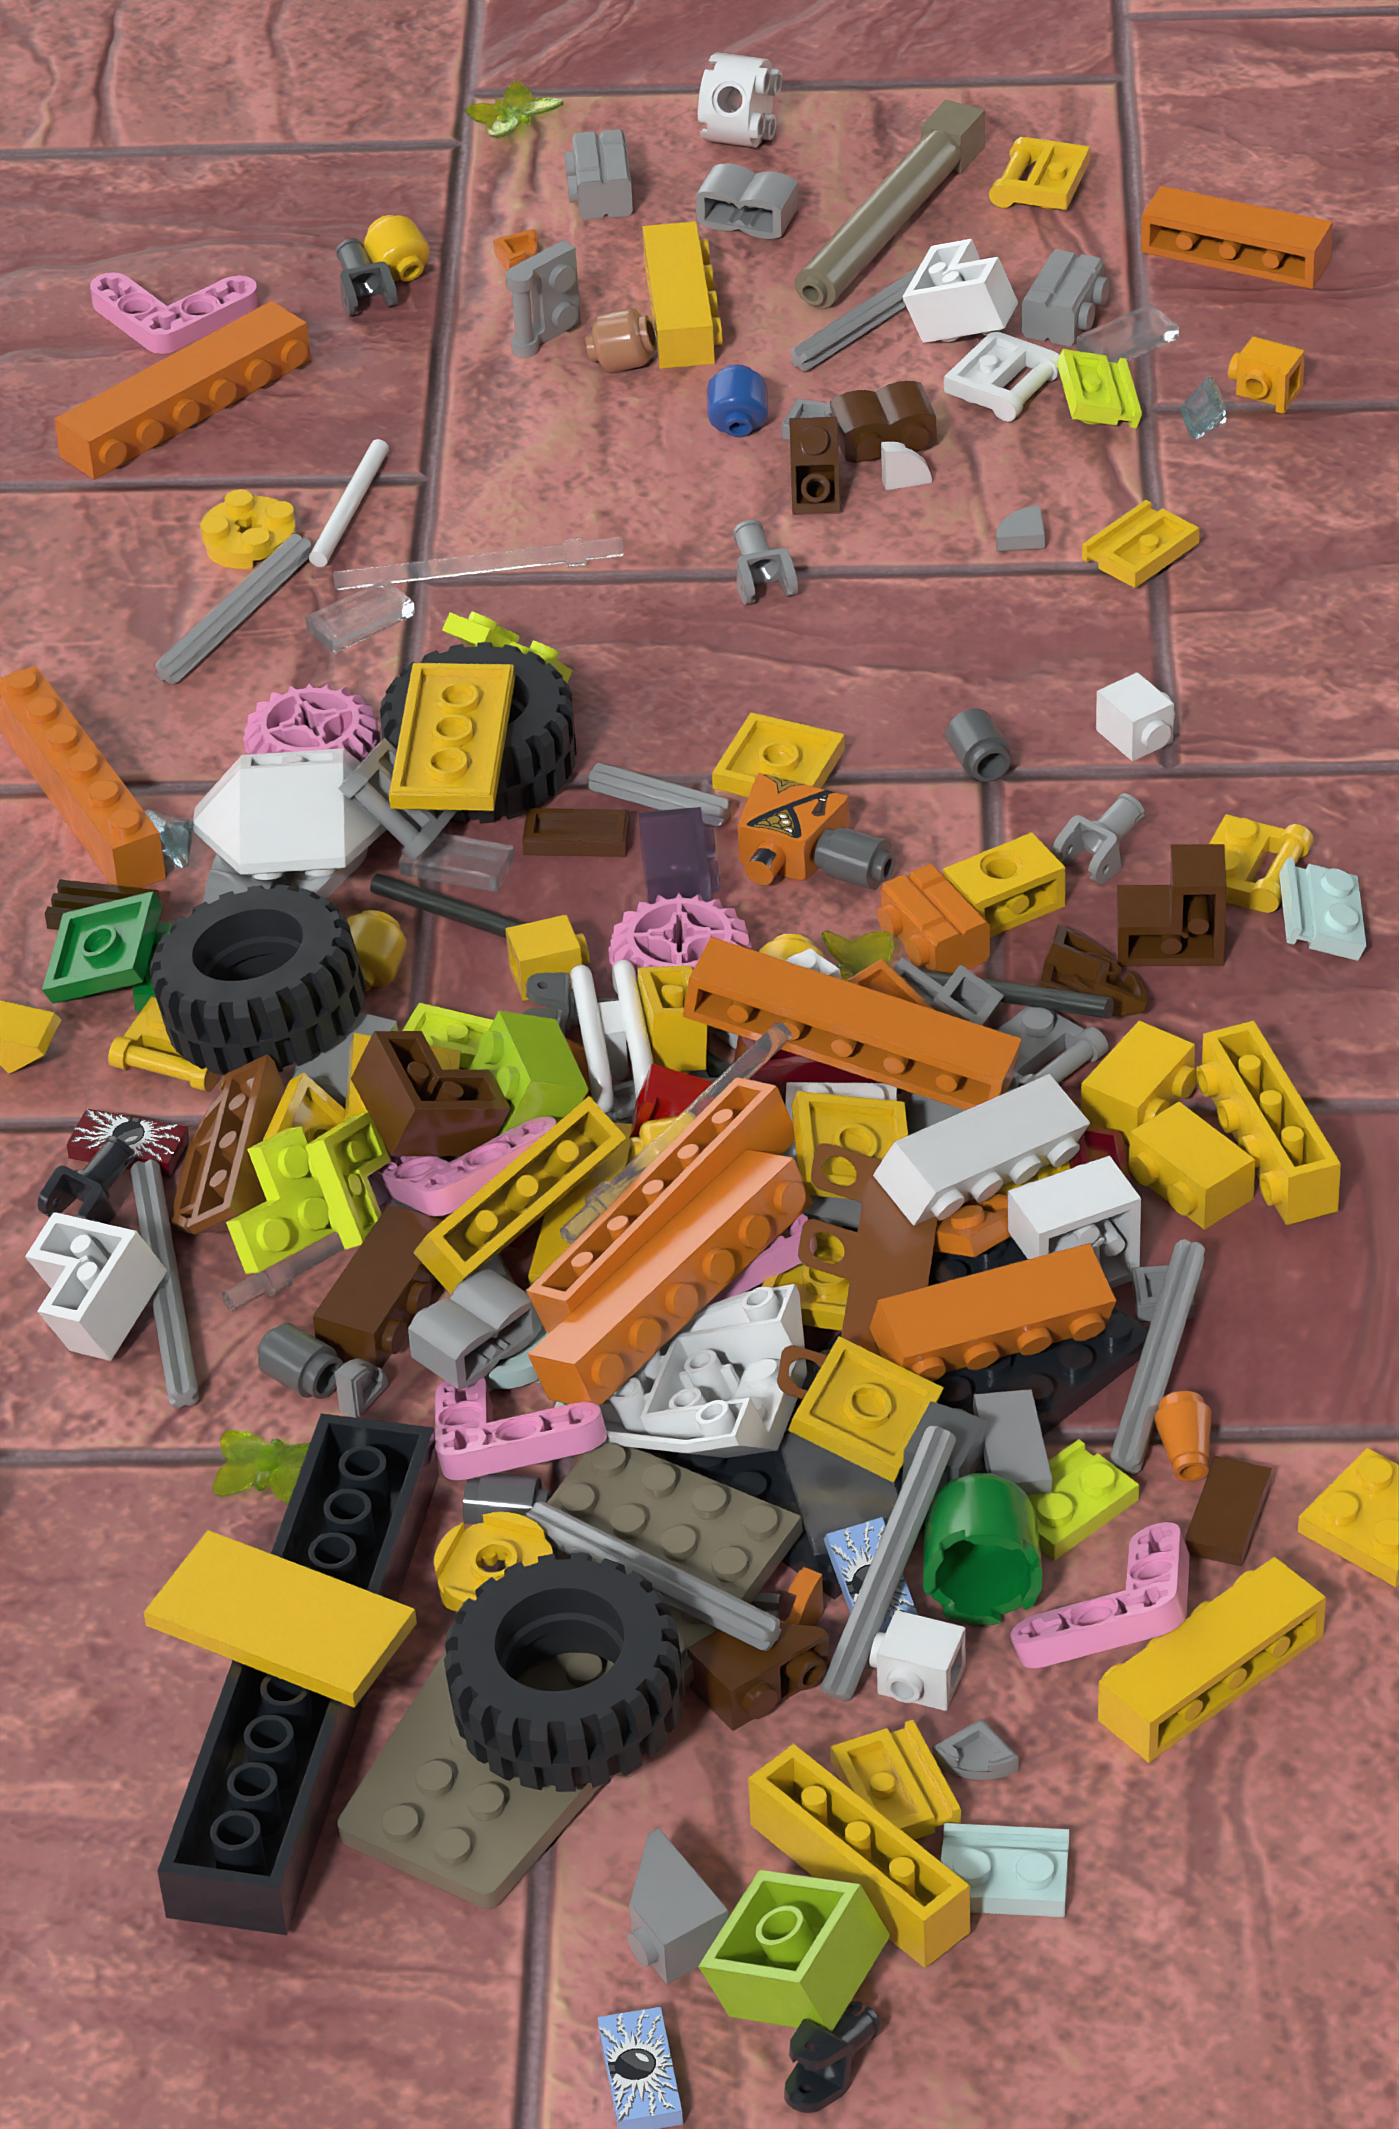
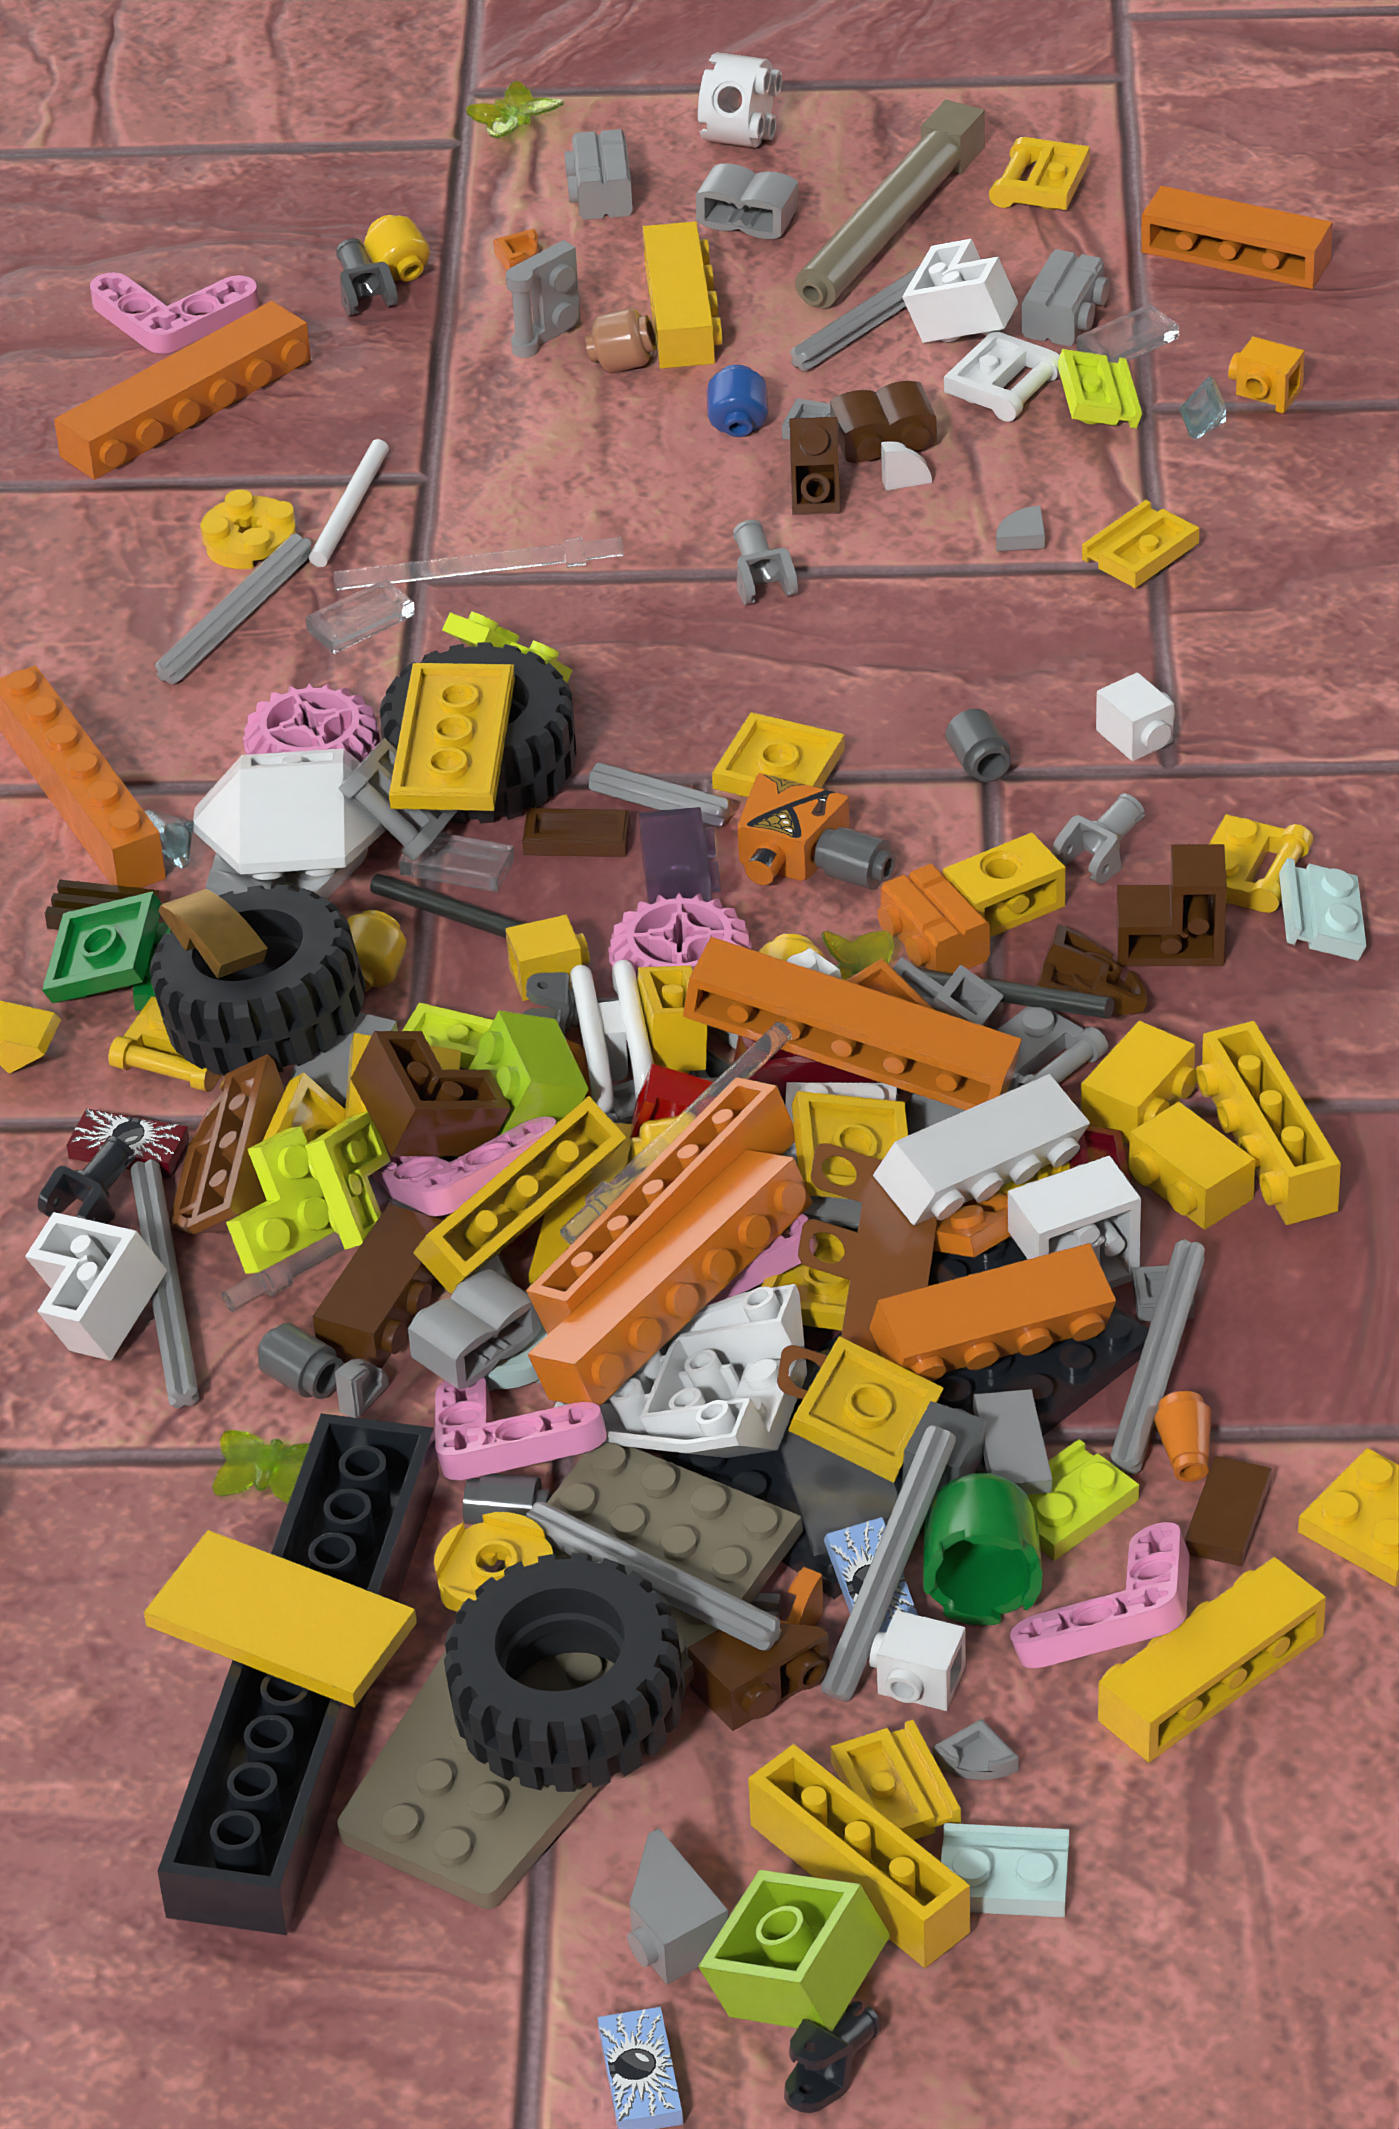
none -> pearl gold slope [158,889,268,978]

